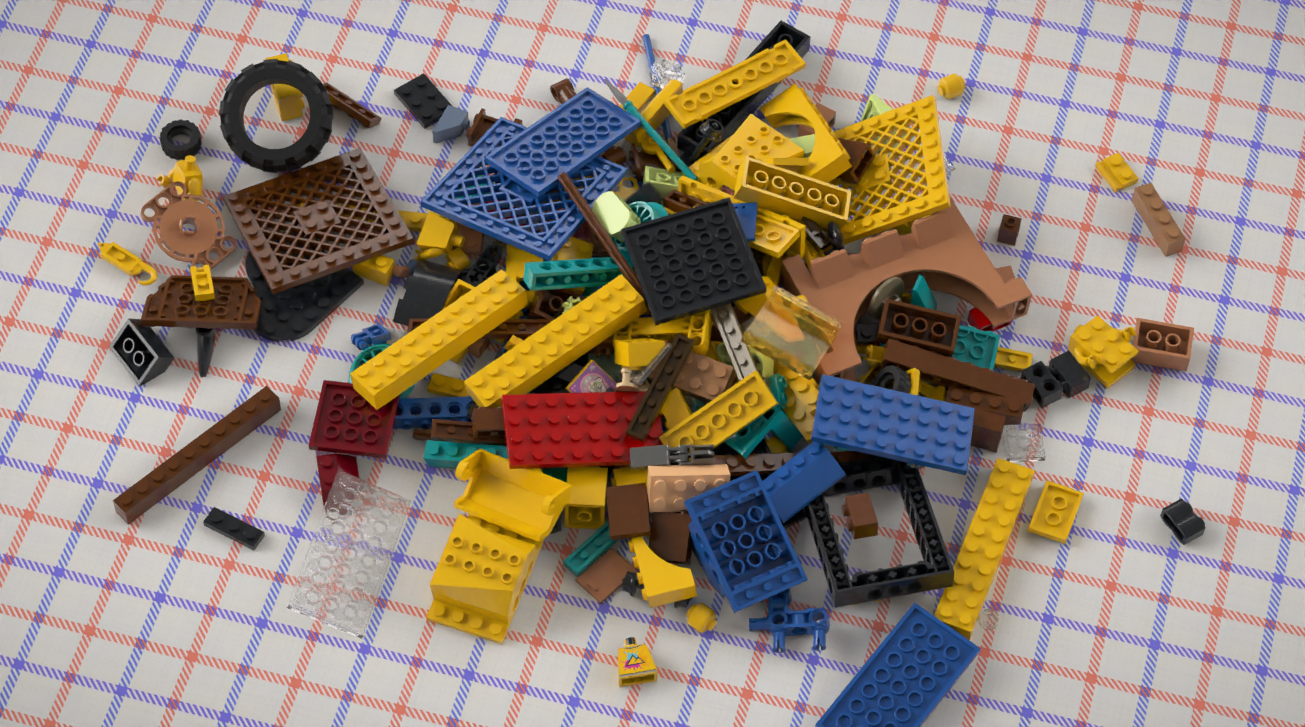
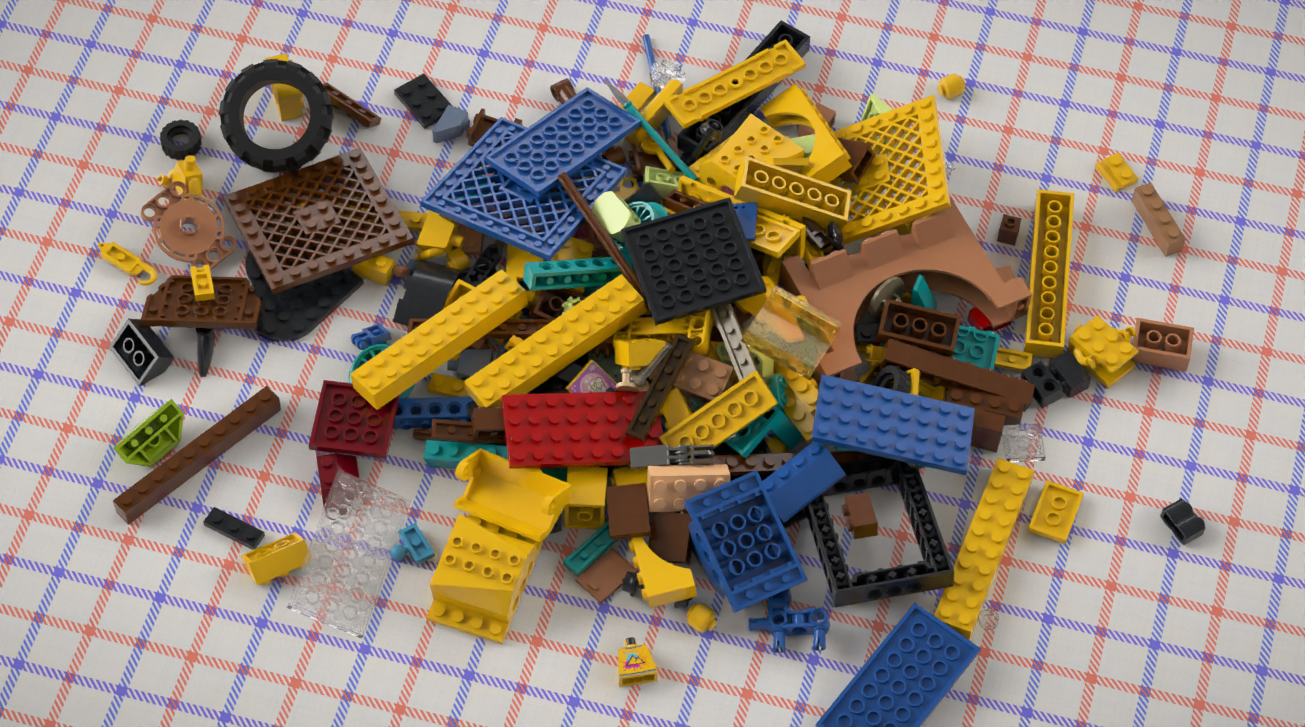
none -> lime wedge [113,399,184,467]
none -> yellow slope [240,532,312,586]
none -> dark azure plate [391,523,435,565]
none -> sand blue torso [447,349,493,381]
none -> yellow brick [1023,189,1075,359]

